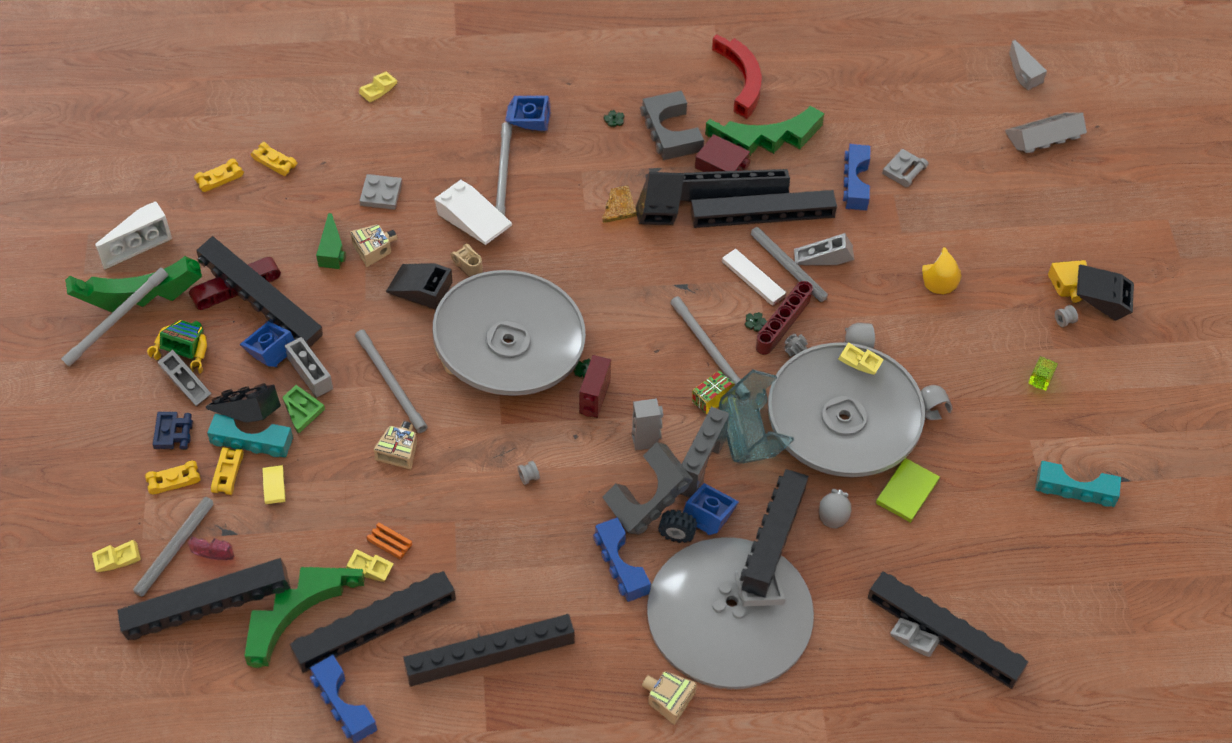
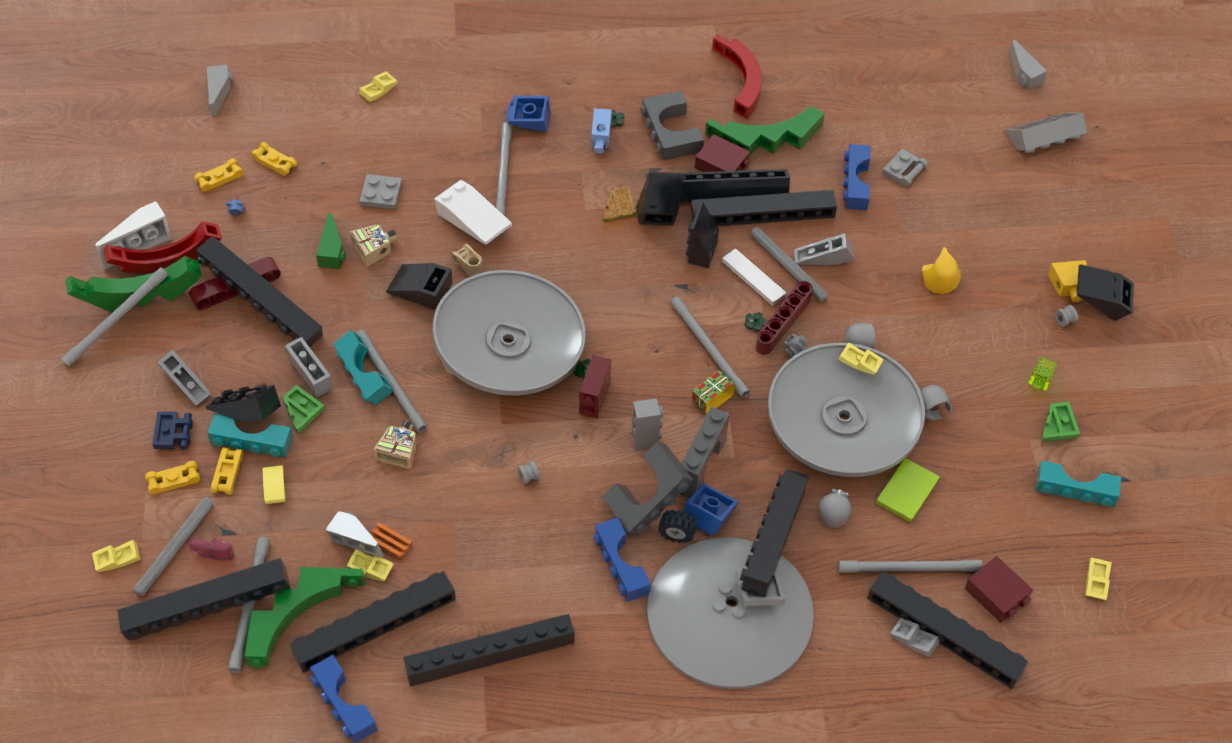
torso [147,320,207,374] -> none
blue slope [240,321,295,367] -> none
tan torso [642,672,697,725] -> none
clear light blue windscreen [719,369,794,463] -> none
none -> red arch [104,221,222,274]
none -> light grey slope [207,65,233,116]
none -> medium blue plate [226,200,246,215]
none -> light grey piece [228,537,270,673]
none -> slope [326,511,384,558]
none -> teal arch [334,330,394,405]
none -> light blue torso [591,108,612,154]
none -> black slope [686,201,719,268]
none -> light grey piece [838,560,983,573]
none -> dark red brick [965,556,1033,623]
none -> bright green wing [1042,402,1080,442]
none -> light yellow slope [1085,558,1112,601]

